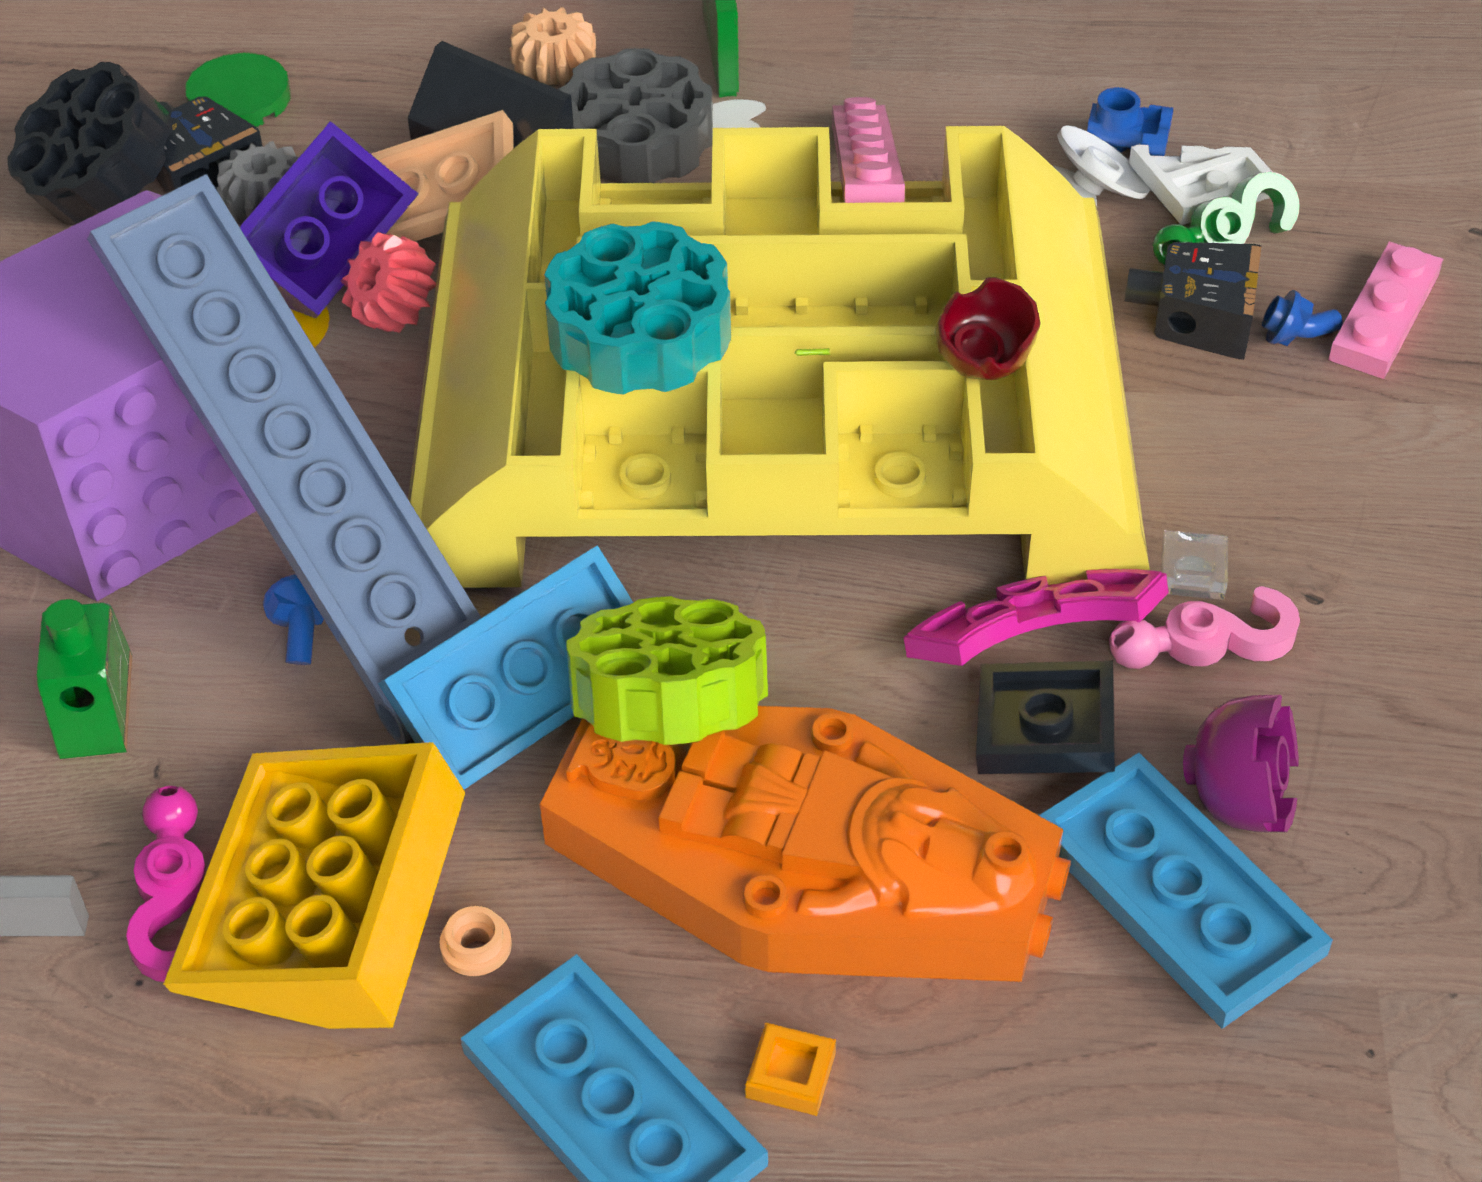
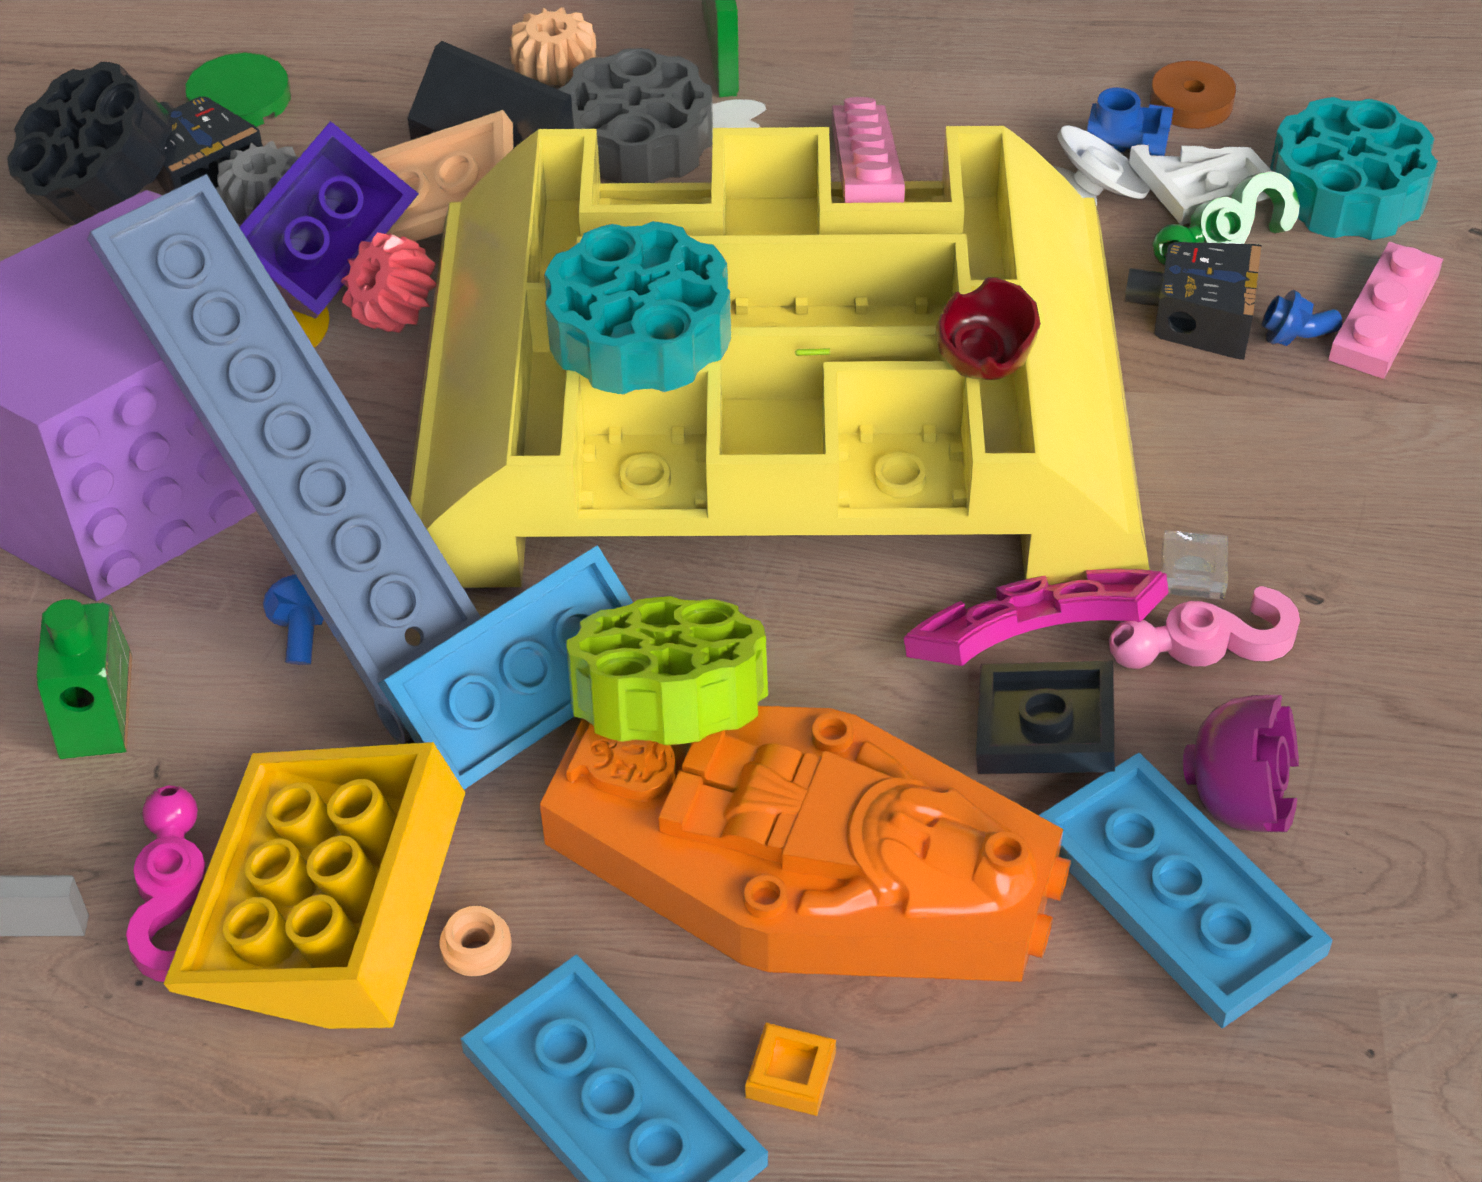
none -> dark orange piece [1150,61,1236,129]
none -> teal connector [1270,97,1438,240]

